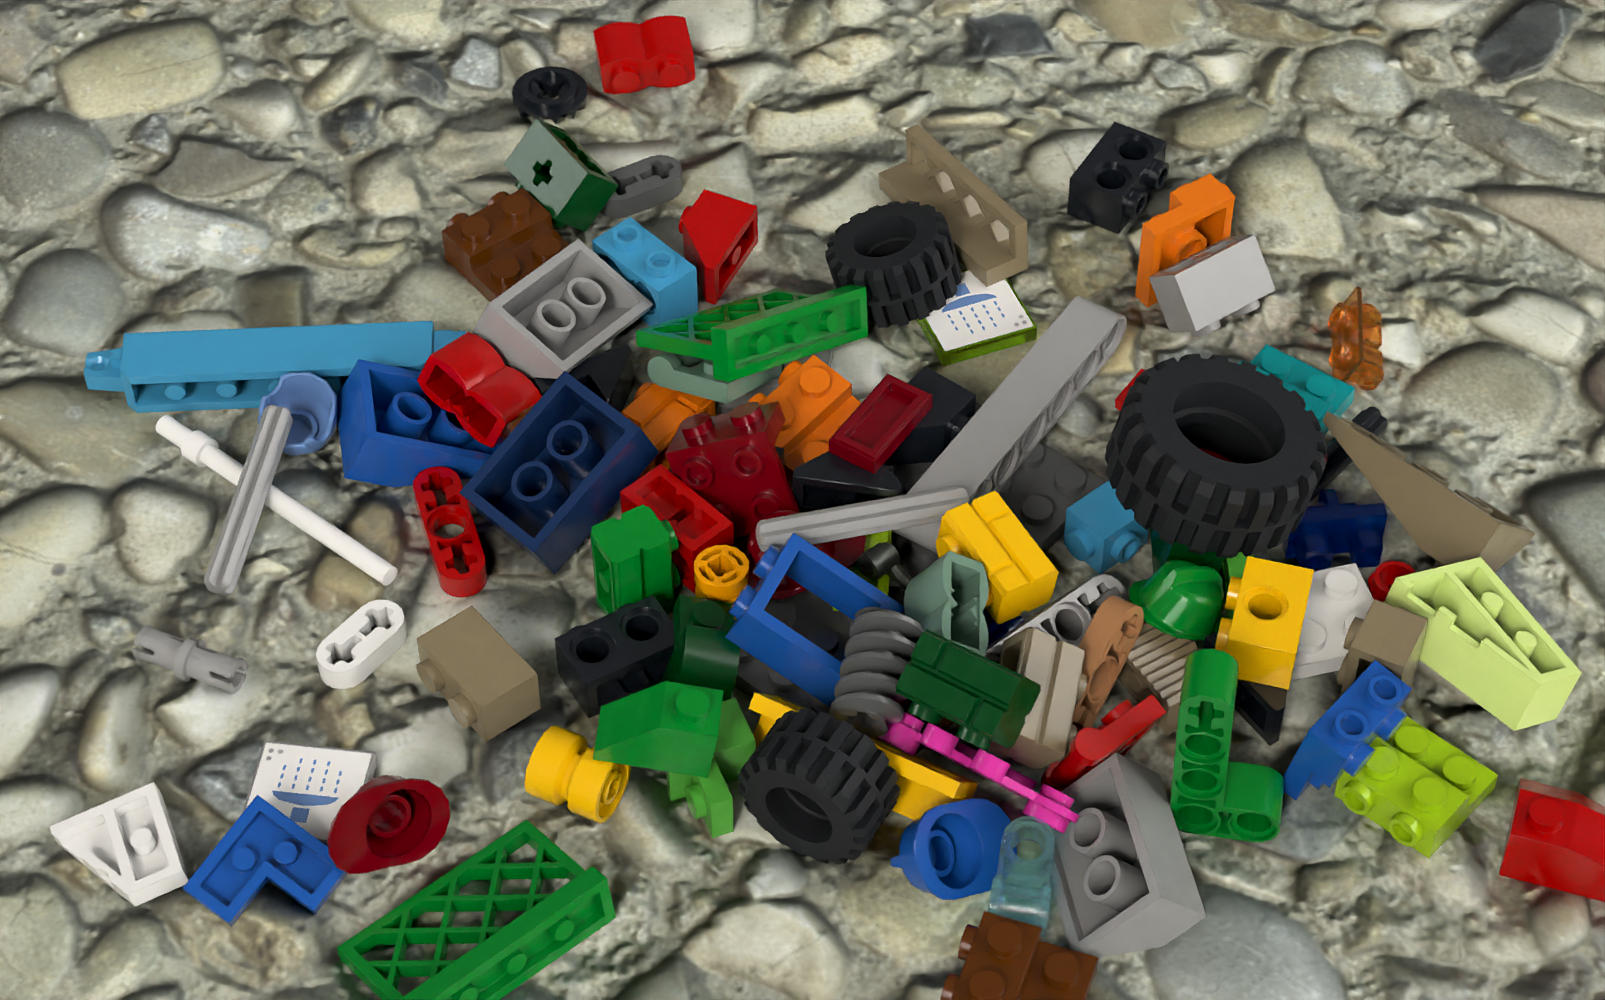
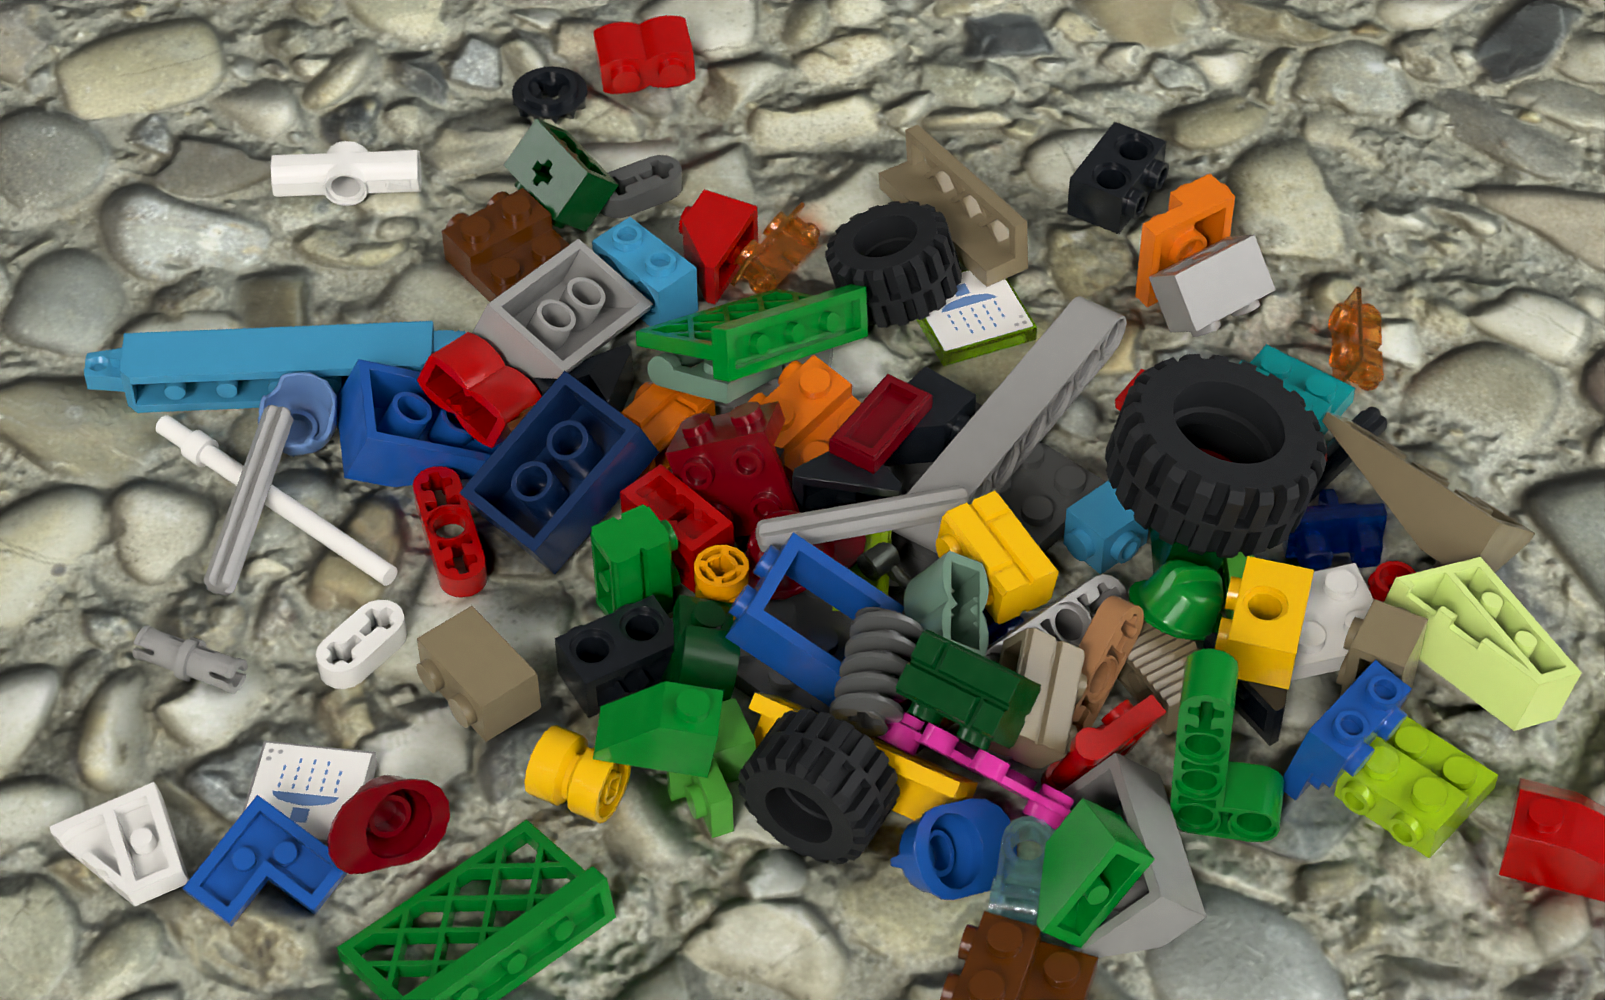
none -> white piece [271,141,422,206]
none -> clear orange hinge [730,202,820,294]
none -> green slope [1036,798,1155,948]

